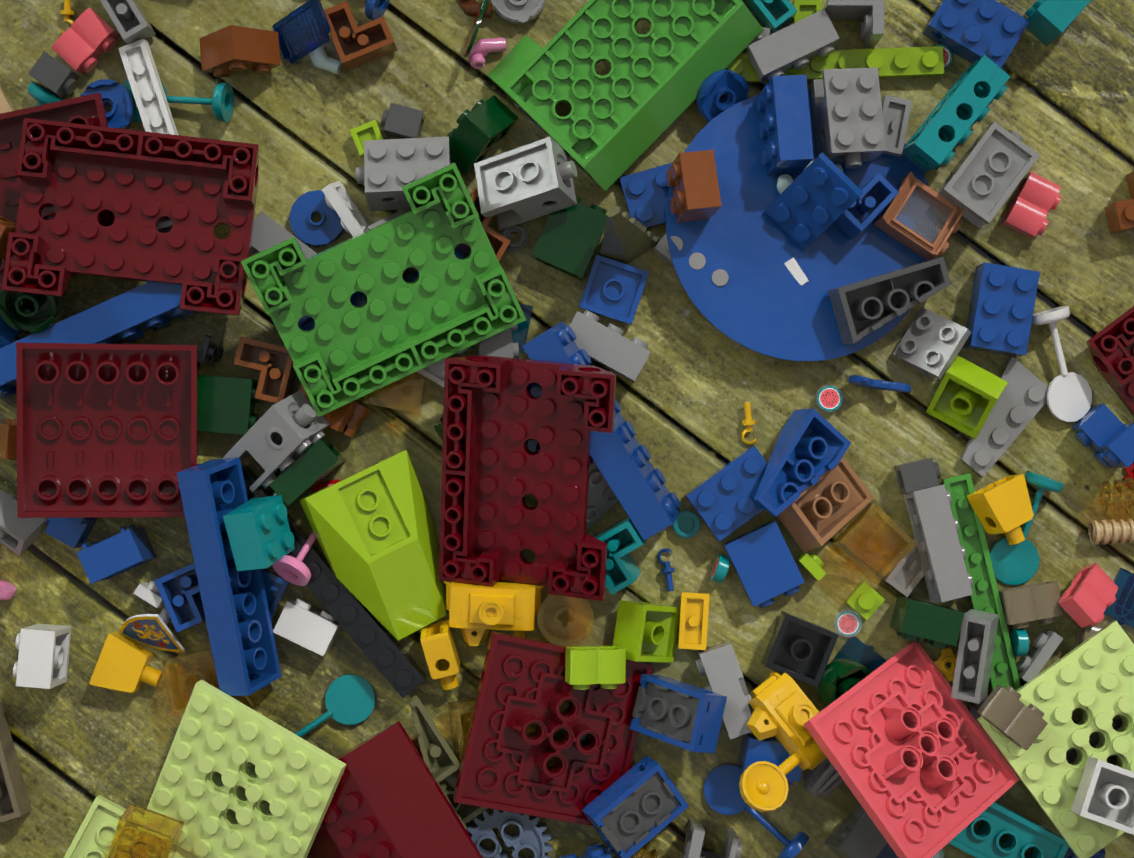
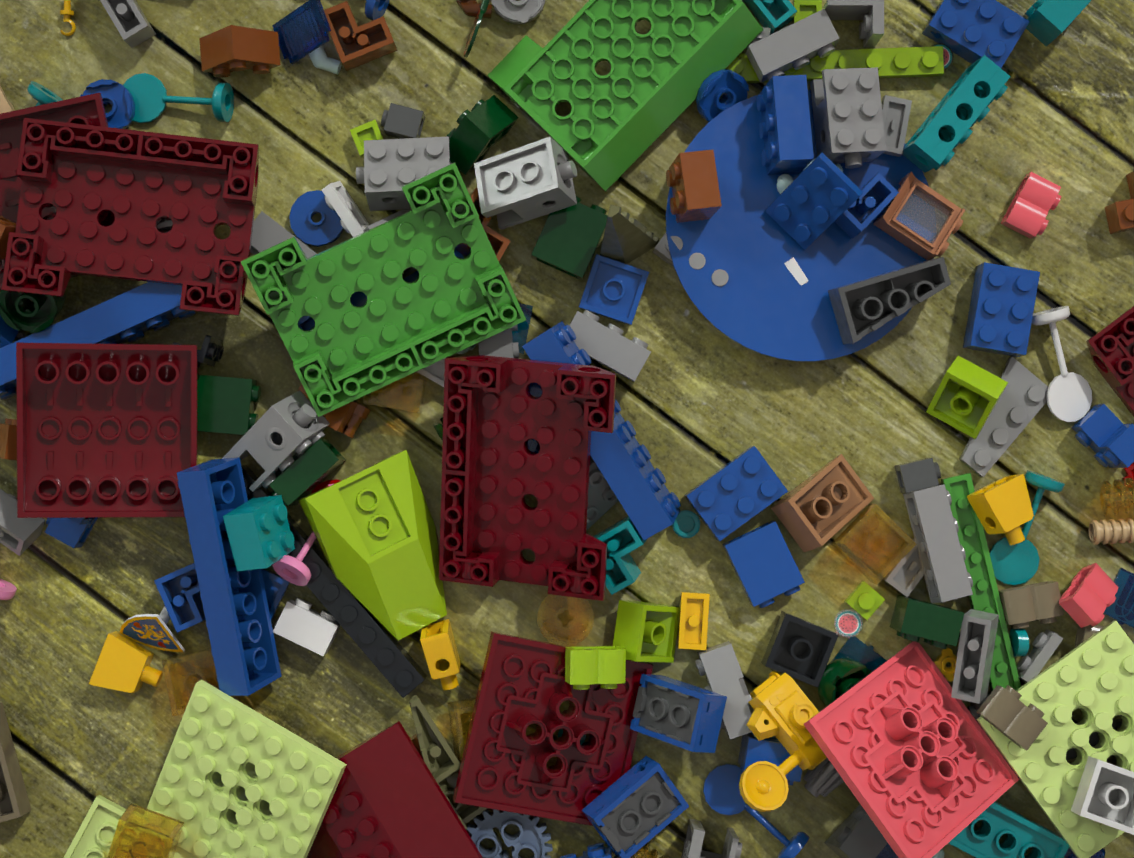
white brick [13,624,72,689] -> none
dark grey brick [28,51,80,99] -> none
coral brick [51,7,119,75] -> none
blue container [77,525,157,584] -> none
white plate [118,38,178,135] -> none
white plate [133,581,164,608] -> none
dark orange brick [234,337,296,403] -> none
teal piece [294,675,375,737] -> none
yellow piece [443,581,544,646] -> none
bright pink arm [468,38,506,69] -> none
dark grey plate [501,224,528,251] -> none
blue plate [619,162,673,229] -> none
blue hand [657,548,675,592] -> none
teal tile [710,554,730,584] -> none
yellow hand [741,402,757,445] -> none
blue wedge [754,408,851,517] -> none
lime plate [796,552,827,581] -> none
tile [814,385,844,413] -> none
blue piece [848,375,911,393] -> none
light grey plate [893,307,971,380] -> none
light grey torso [937,121,1040,230] -> none

